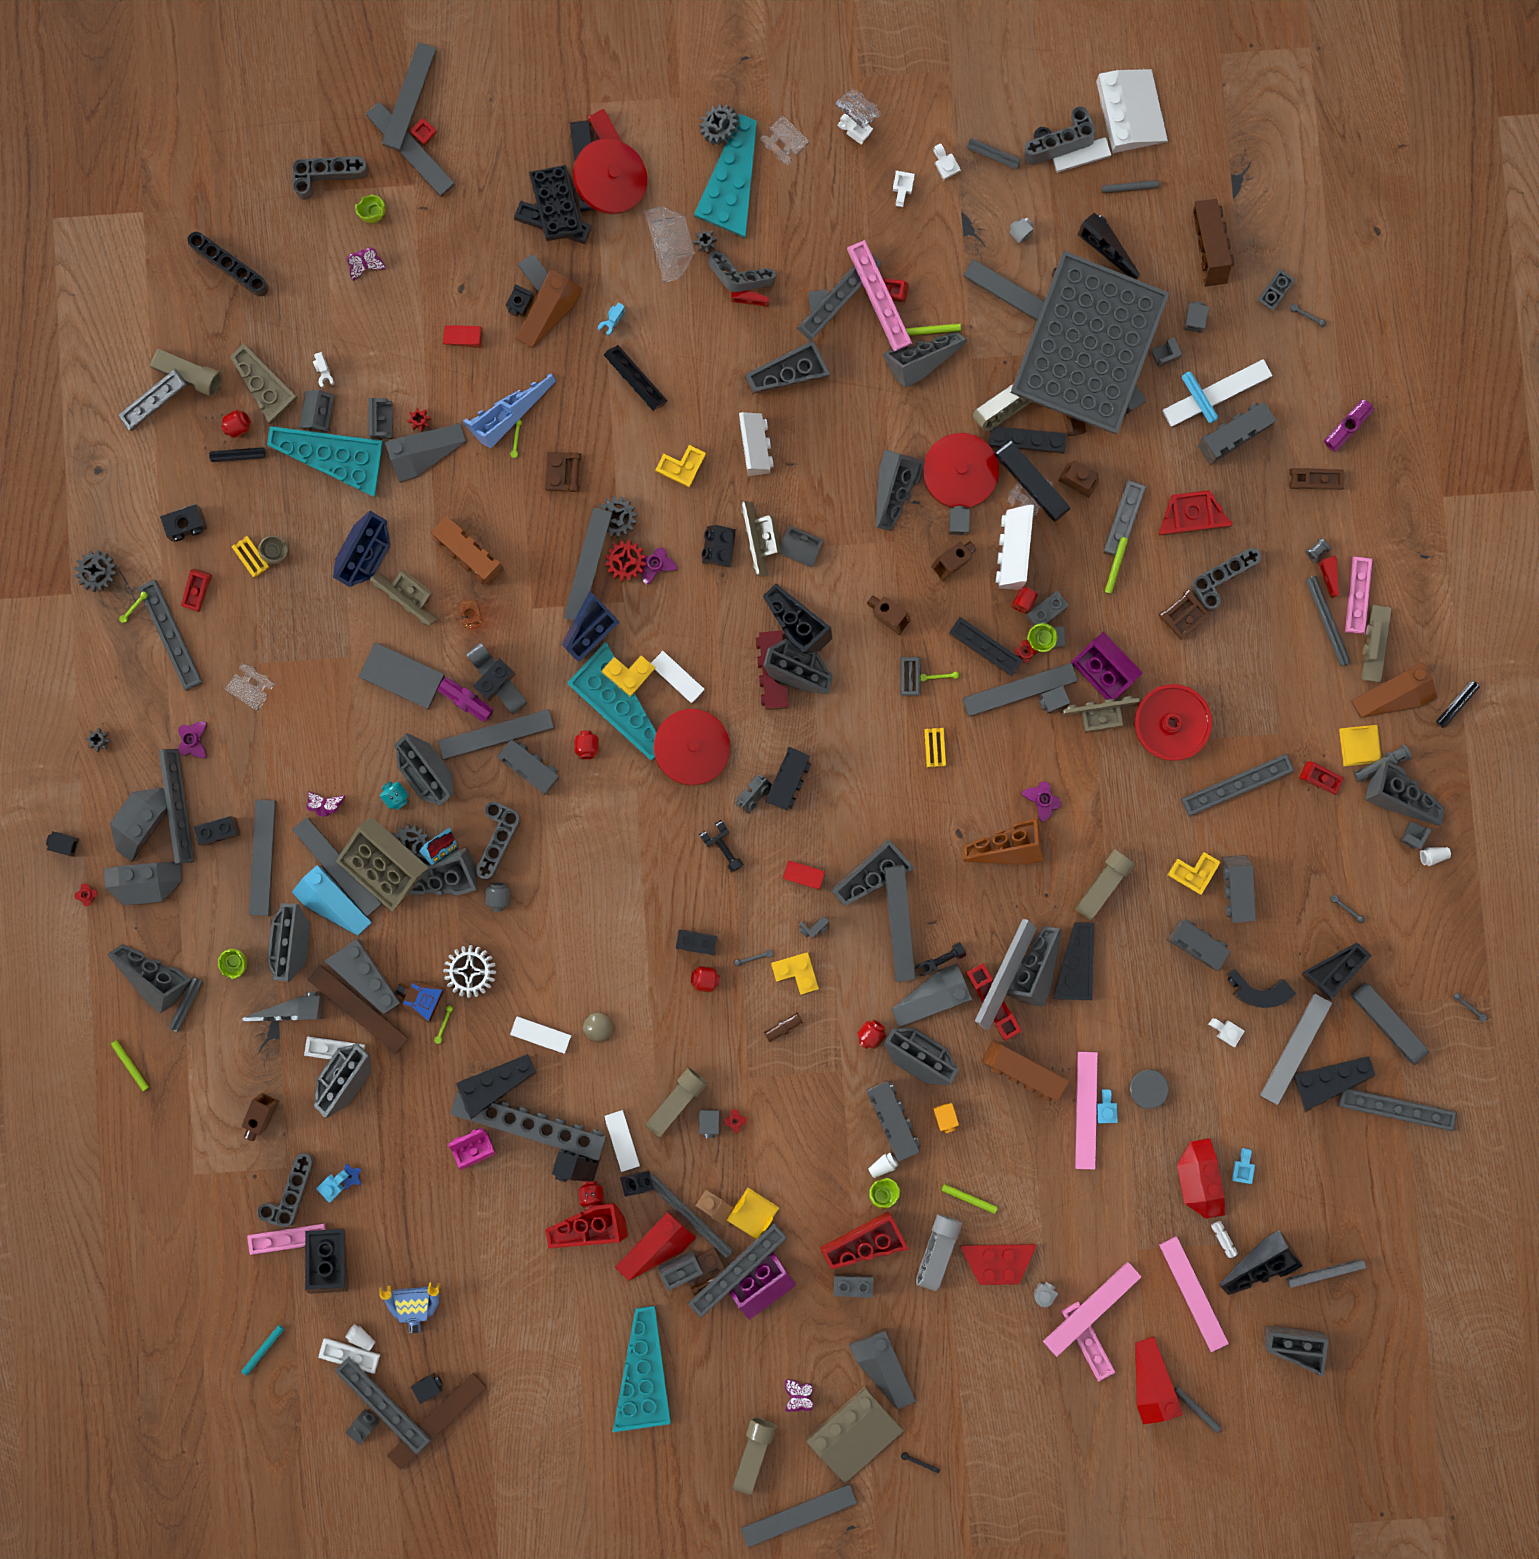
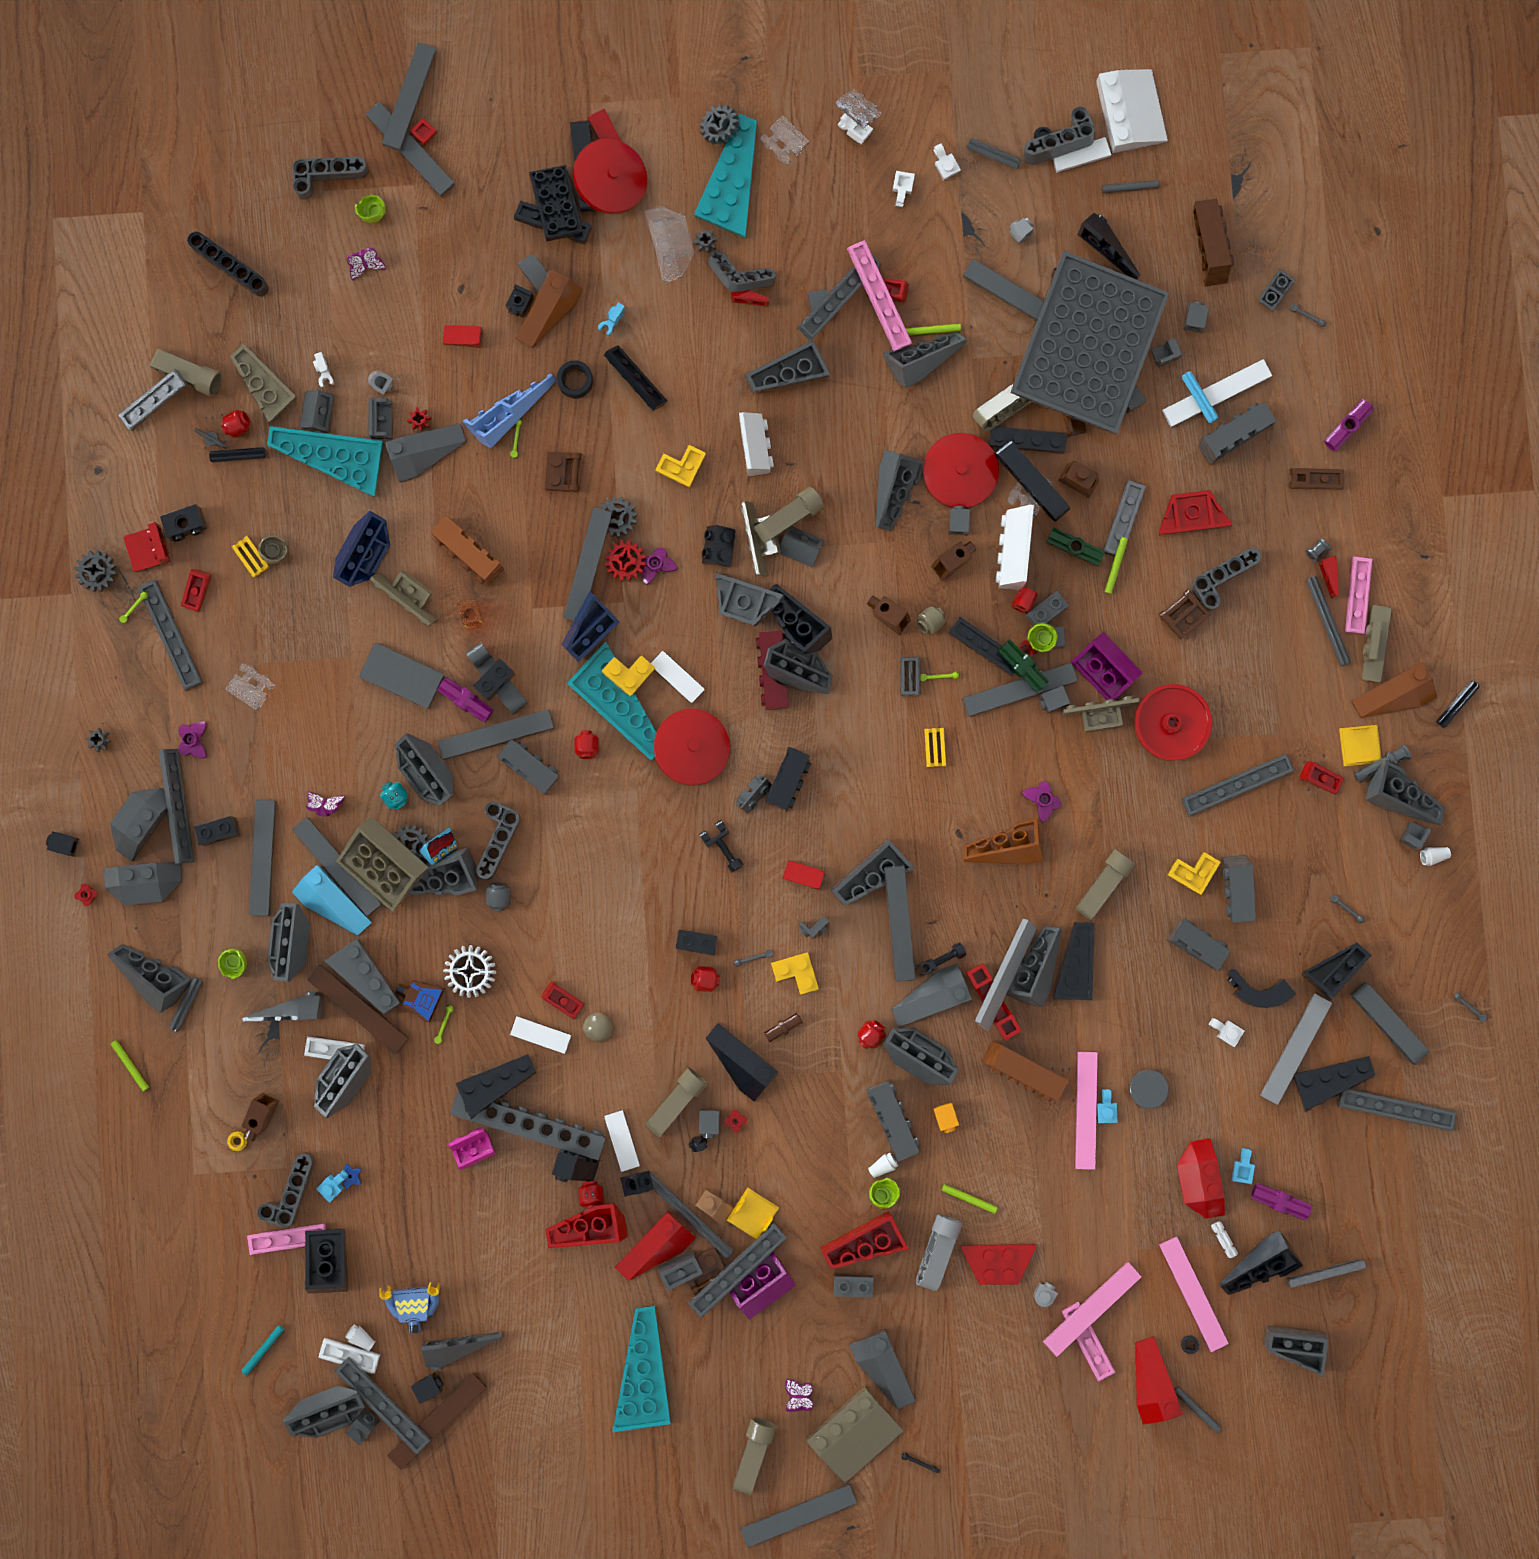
none -> red bracket [123,522,171,572]
none -> dark grey piece [194,428,228,449]
none -> yellow plate [227,1131,247,1151]
none -> dark grey wedge [283,1385,365,1438]
none -> light grey plate [368,371,393,395]
none -> dark grey wedge [421,1331,504,1370]
none -> red slope [541,981,585,1019]
none -> black tyre [557,360,593,398]
none -> black plate [688,1136,708,1152]
none -> black wedge [706,1023,778,1101]
none -> dark grey wing [715,573,785,626]
none -> dark tan beam [754,487,824,544]
none -> dark tan head [917,606,945,635]
none -> dark green piece [998,640,1049,692]
none -> dark green piece [1046,527,1105,567]
none -> black bush [1181,1336,1199,1354]
none -> magenta piece [1251,1183,1312,1220]

